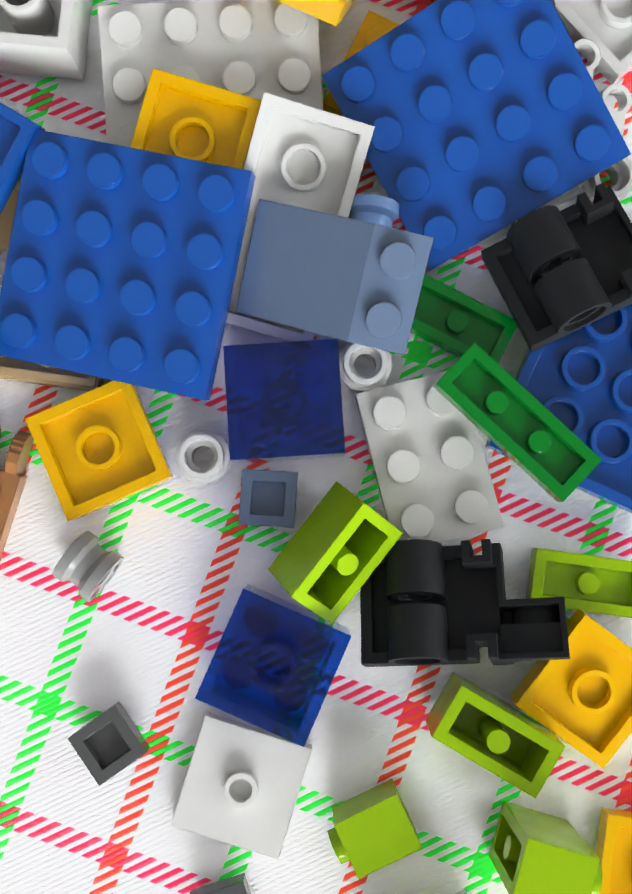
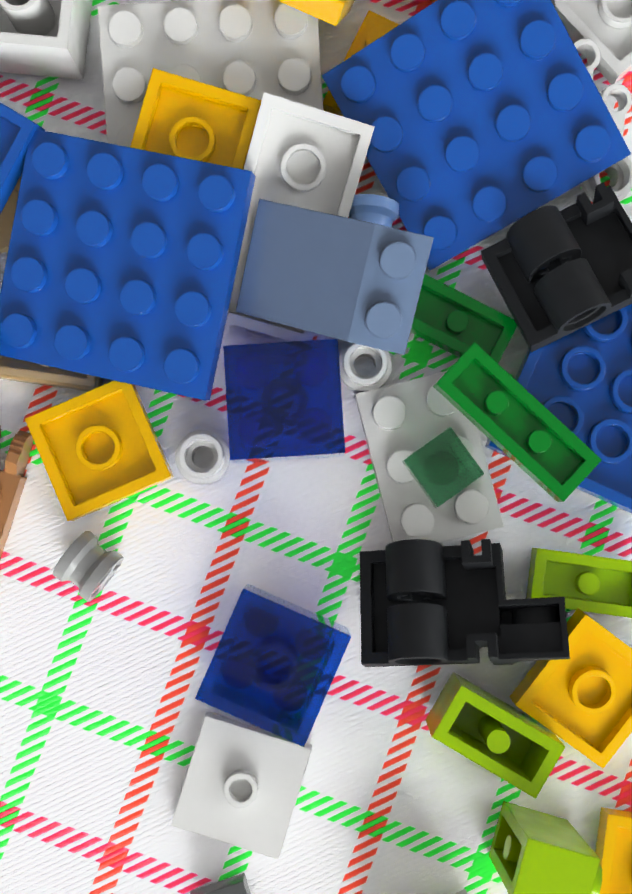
dark grey plate [67,701,150,786] -> none
sand blue plate [238,469,298,528] -> none
lime brick [268,481,403,624] -> none
lime brick [327,778,422,879] -> none
none -> clear green plate [402,427,484,508]

